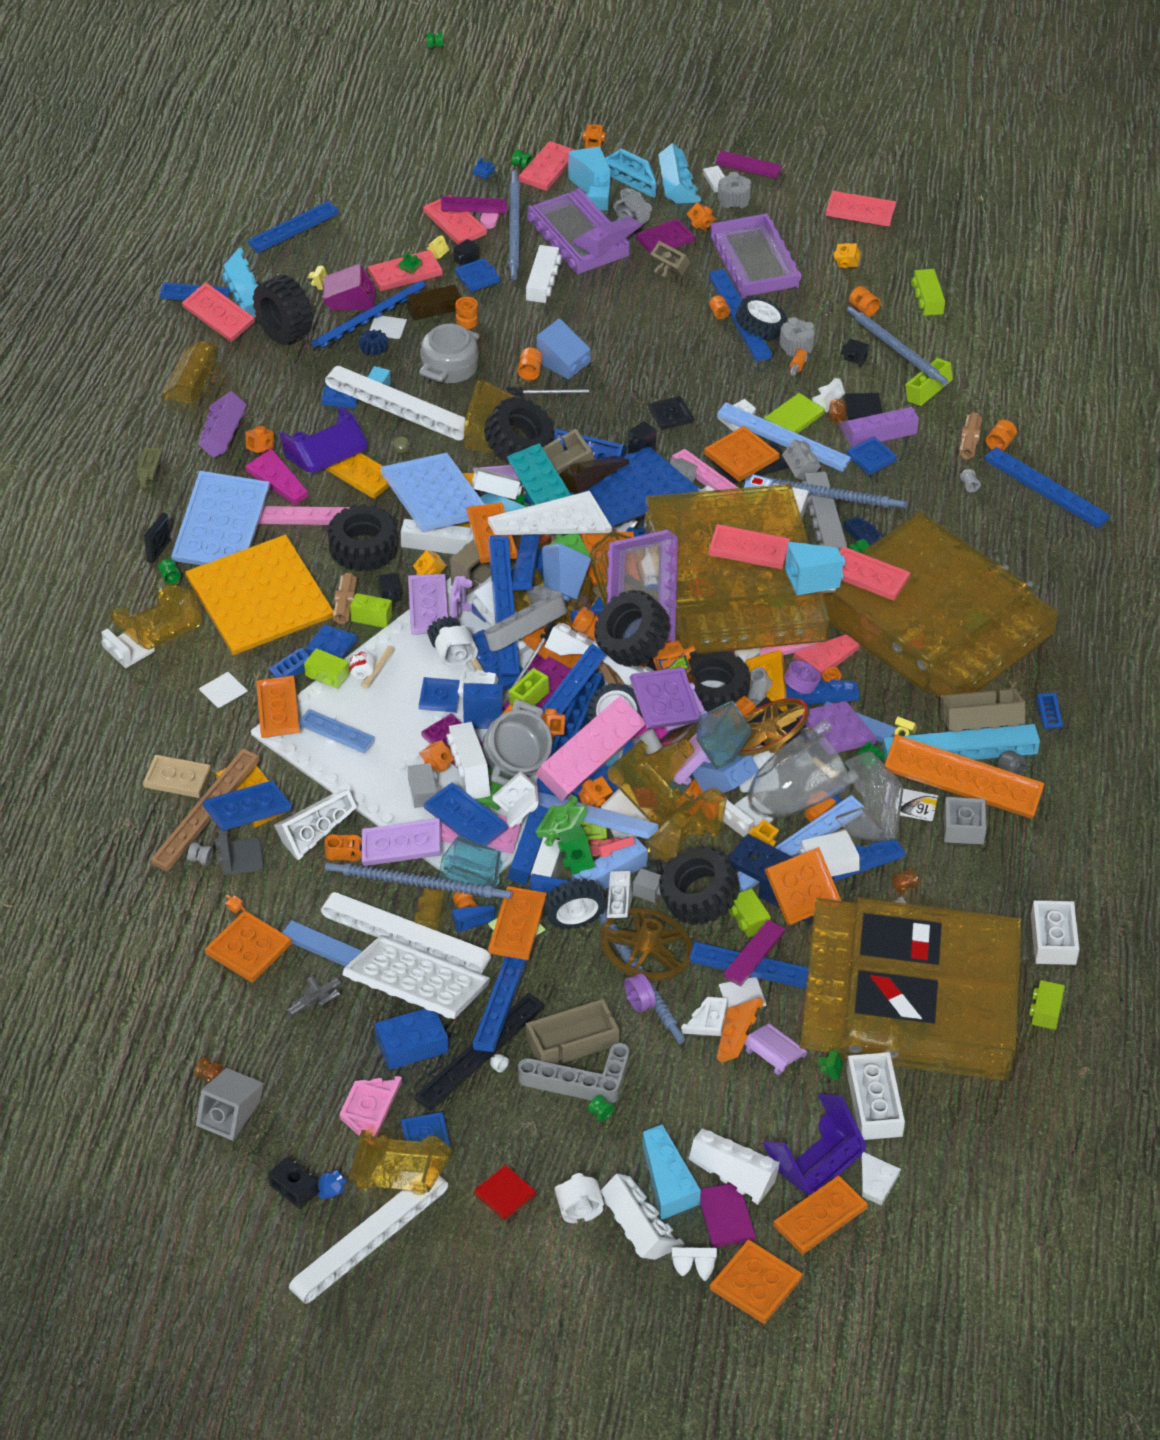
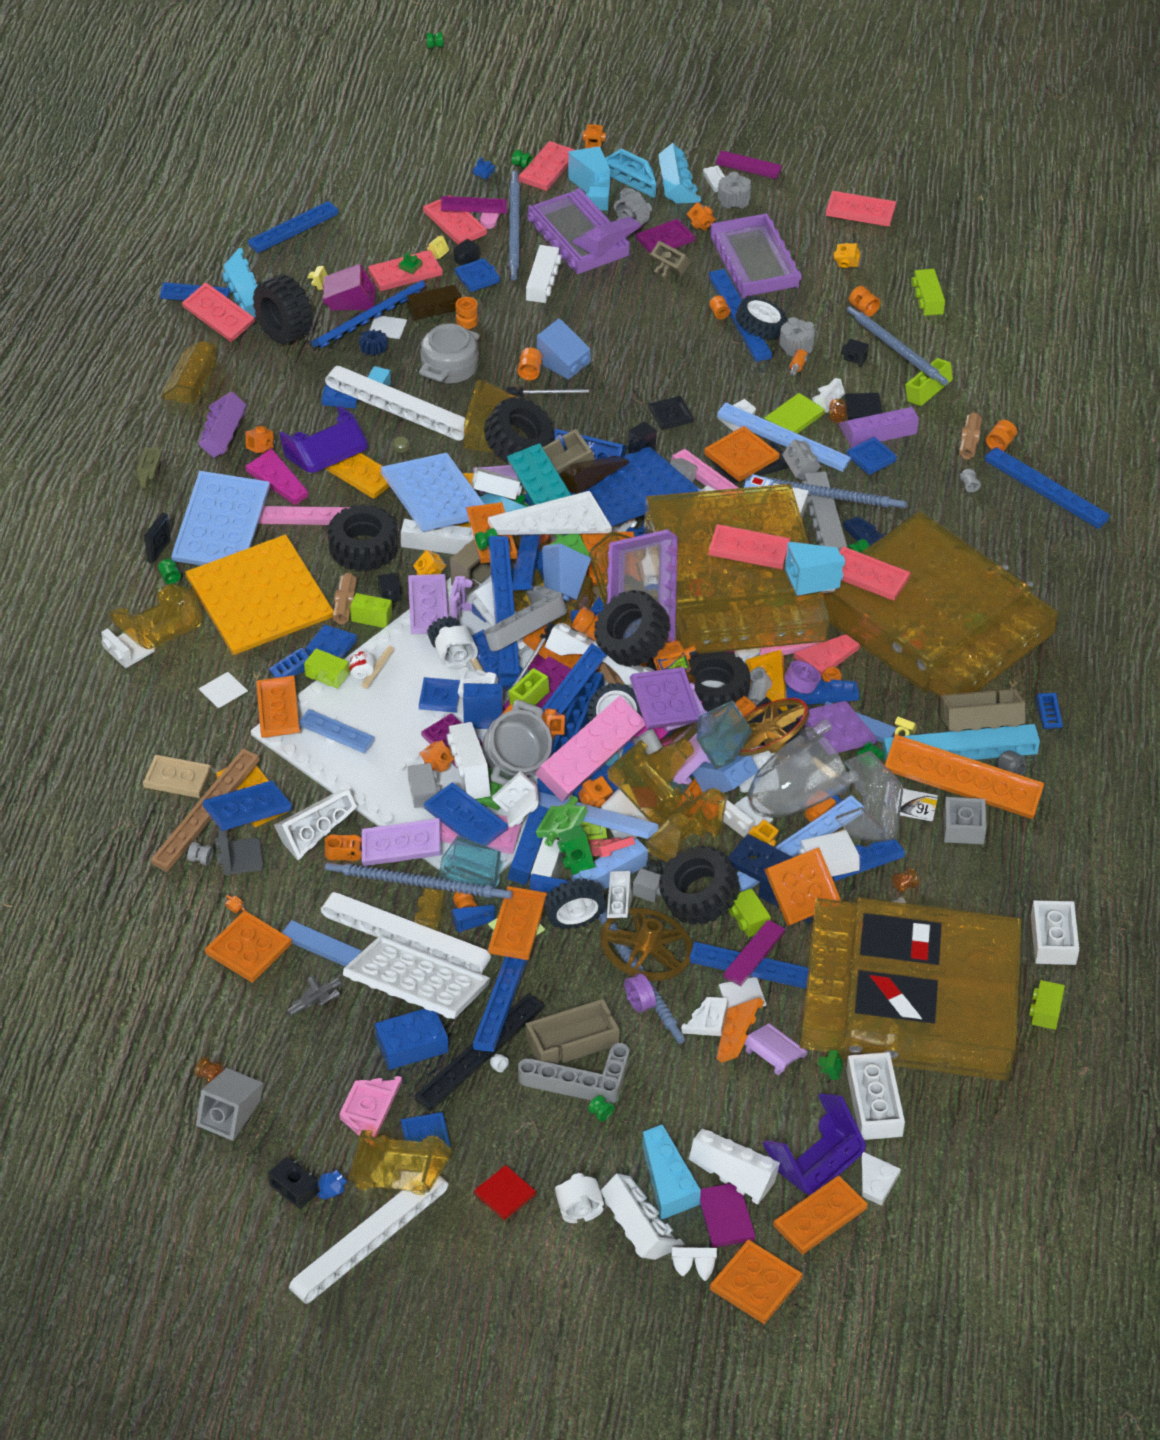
none -> green wheel [475,528,498,551]

